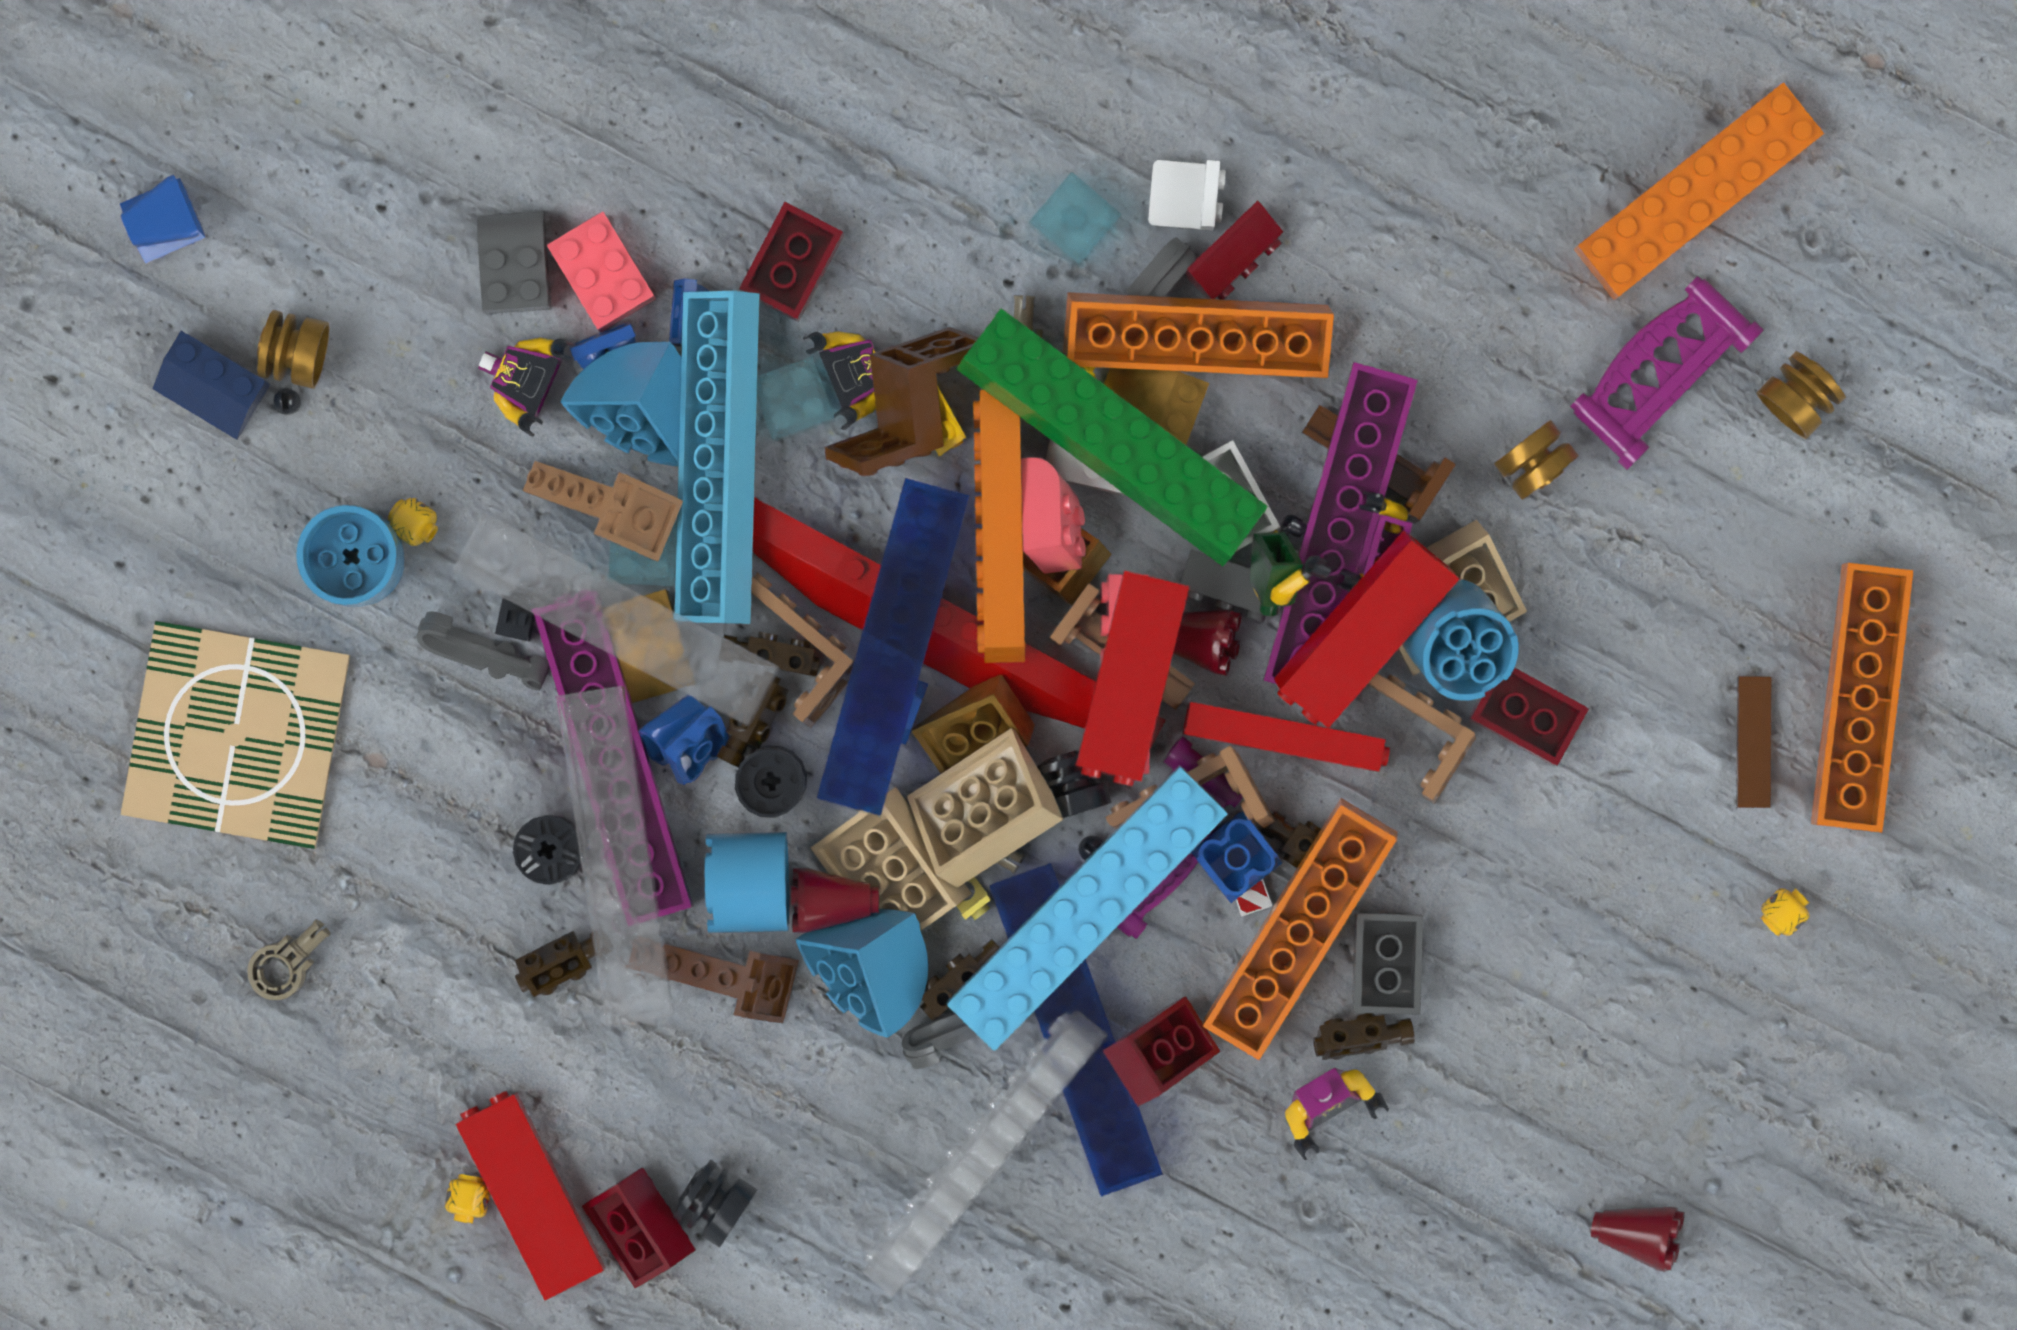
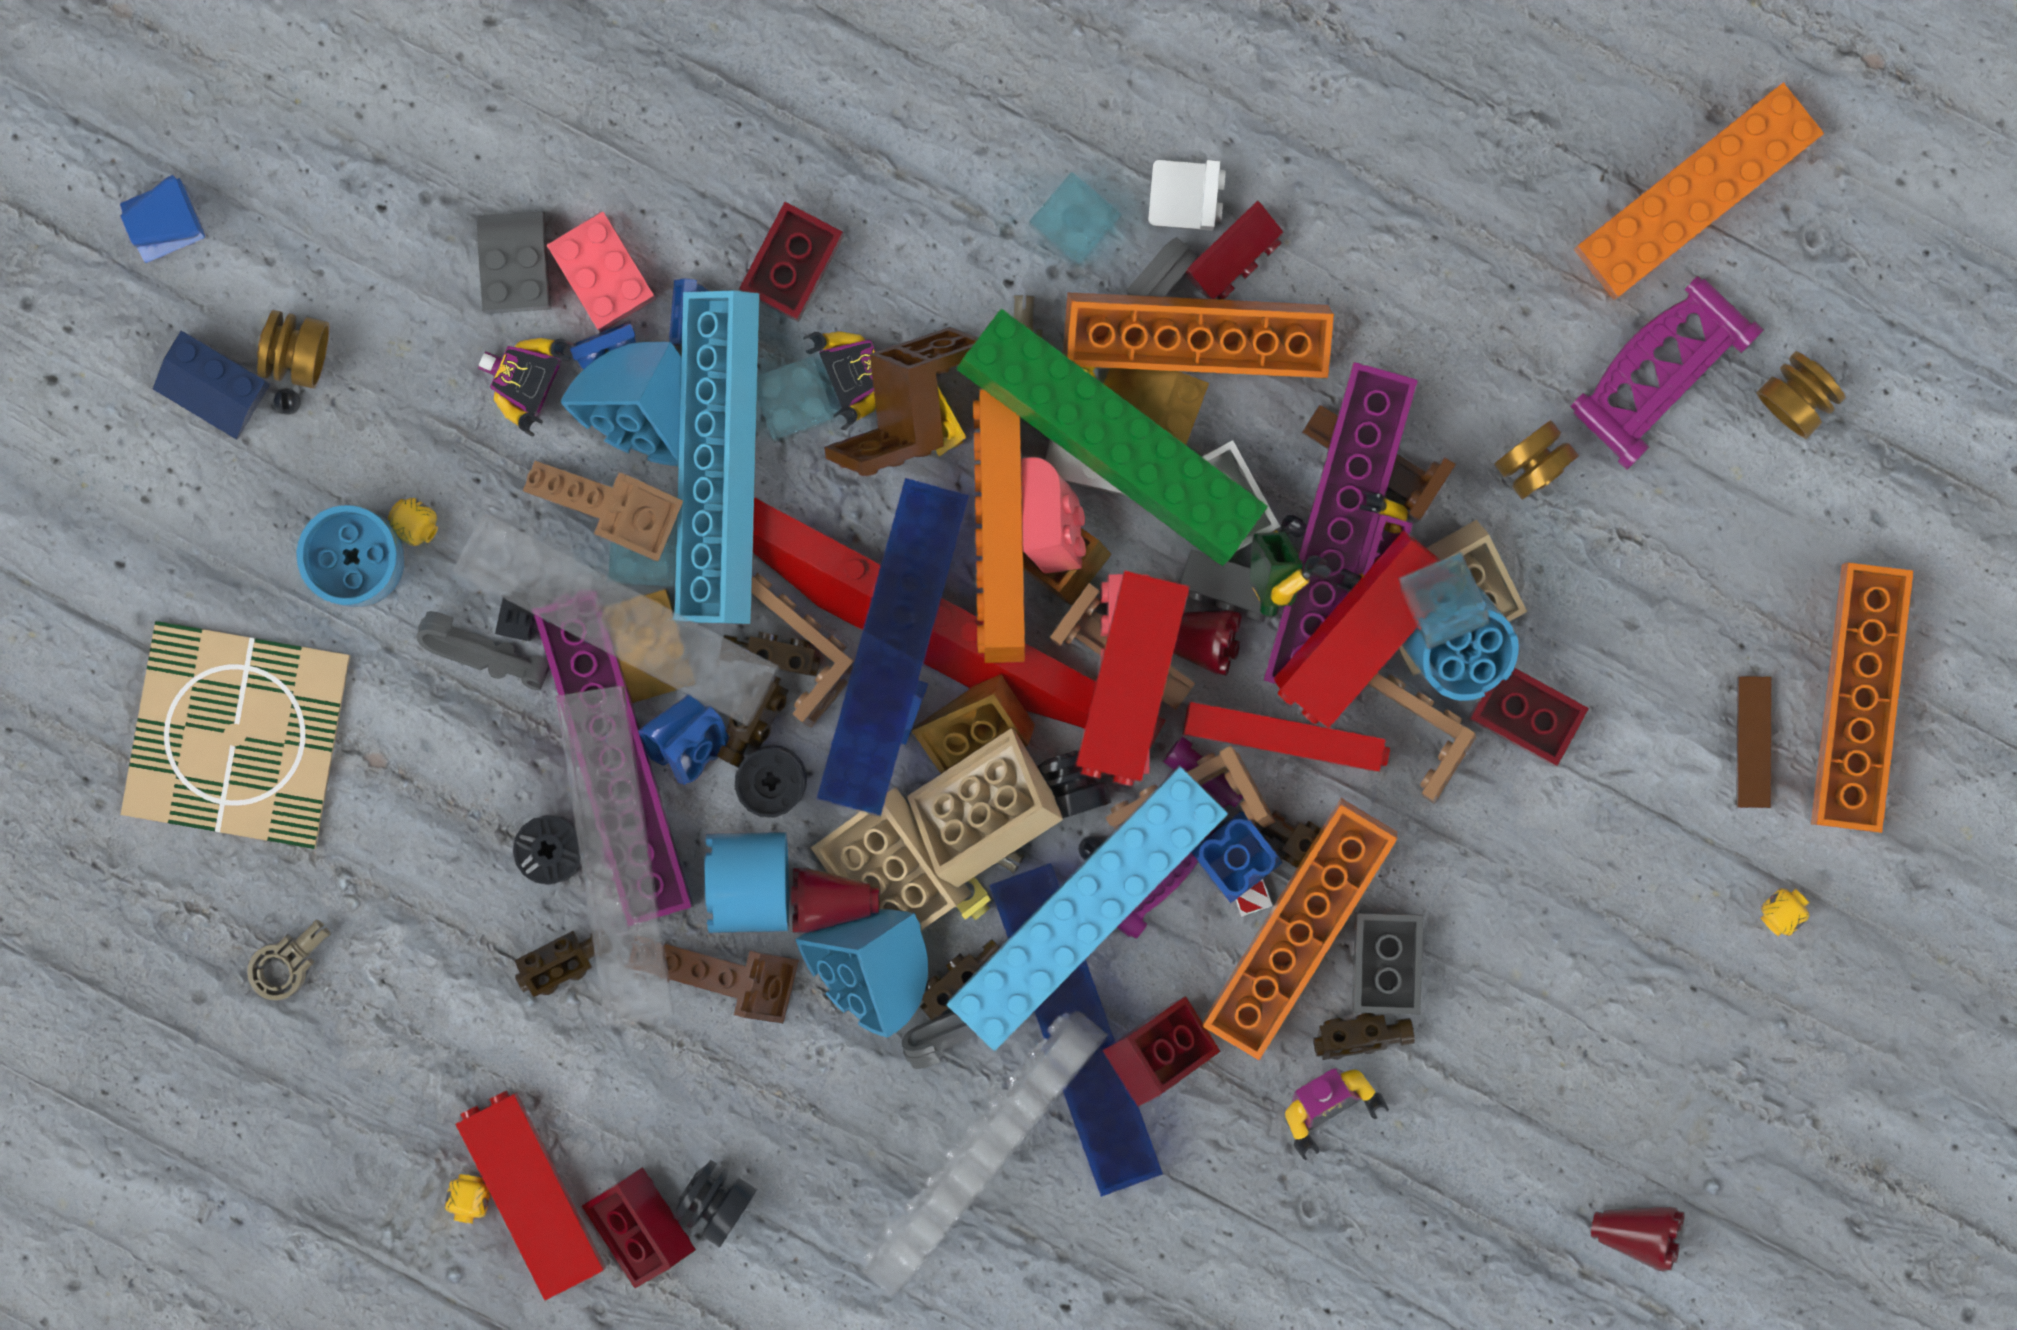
none -> clear light blue brick [1399,552,1490,649]

